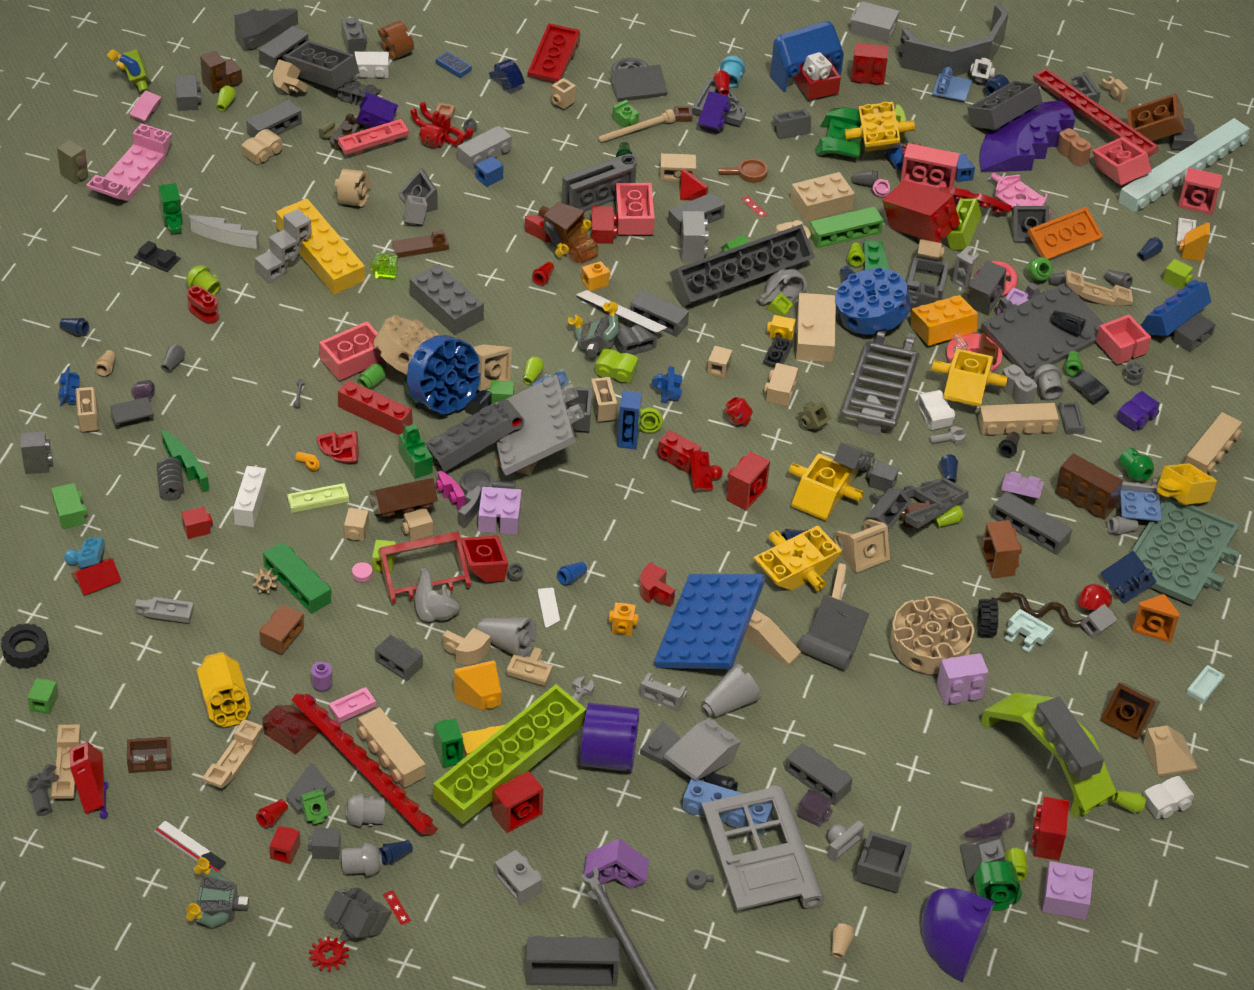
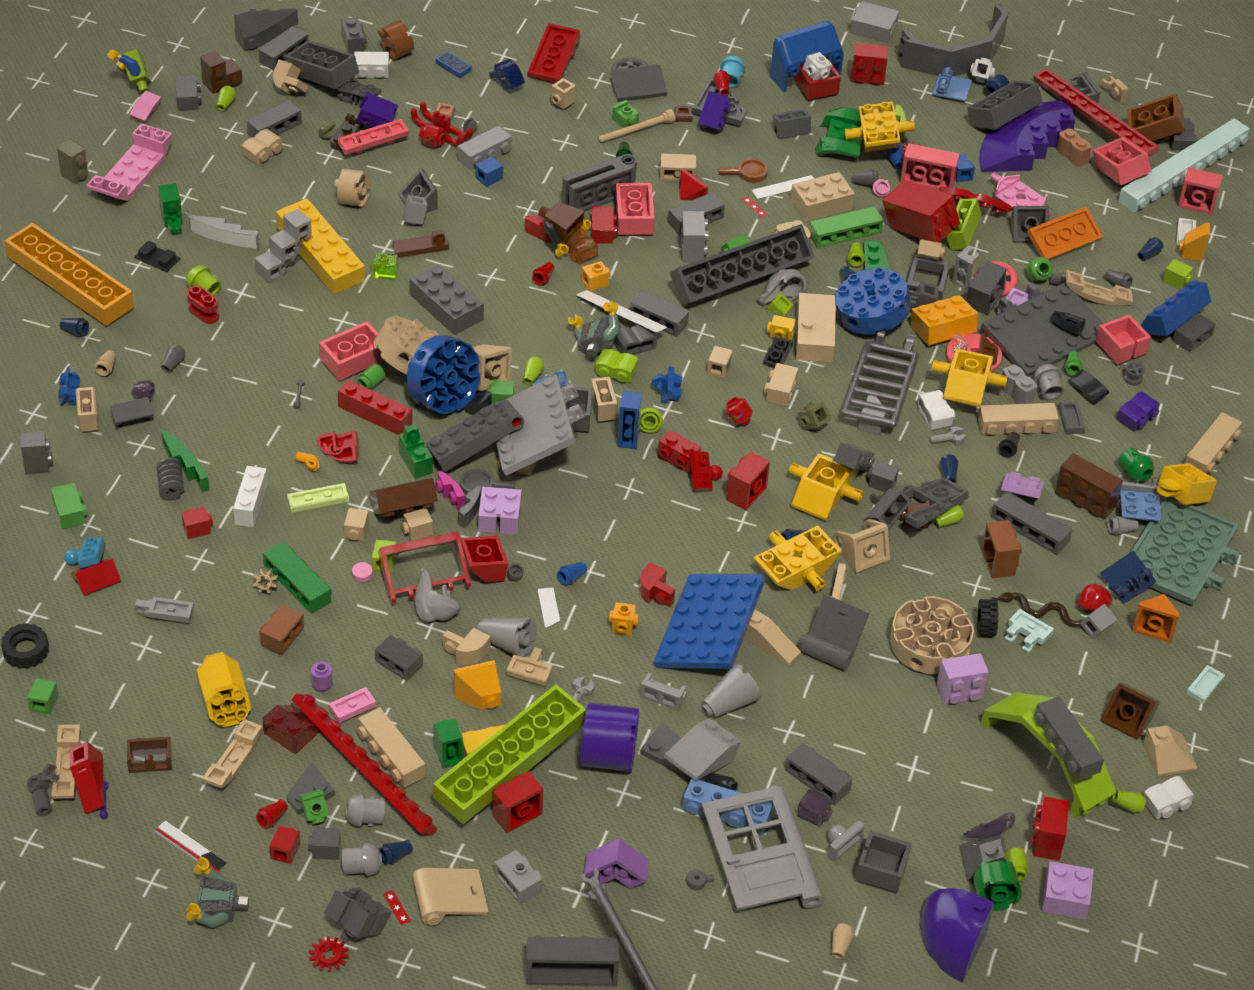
none -> light orange brick [4,223,134,326]
none -> tan door [413,868,489,926]
none -> white sticker [752,175,814,199]

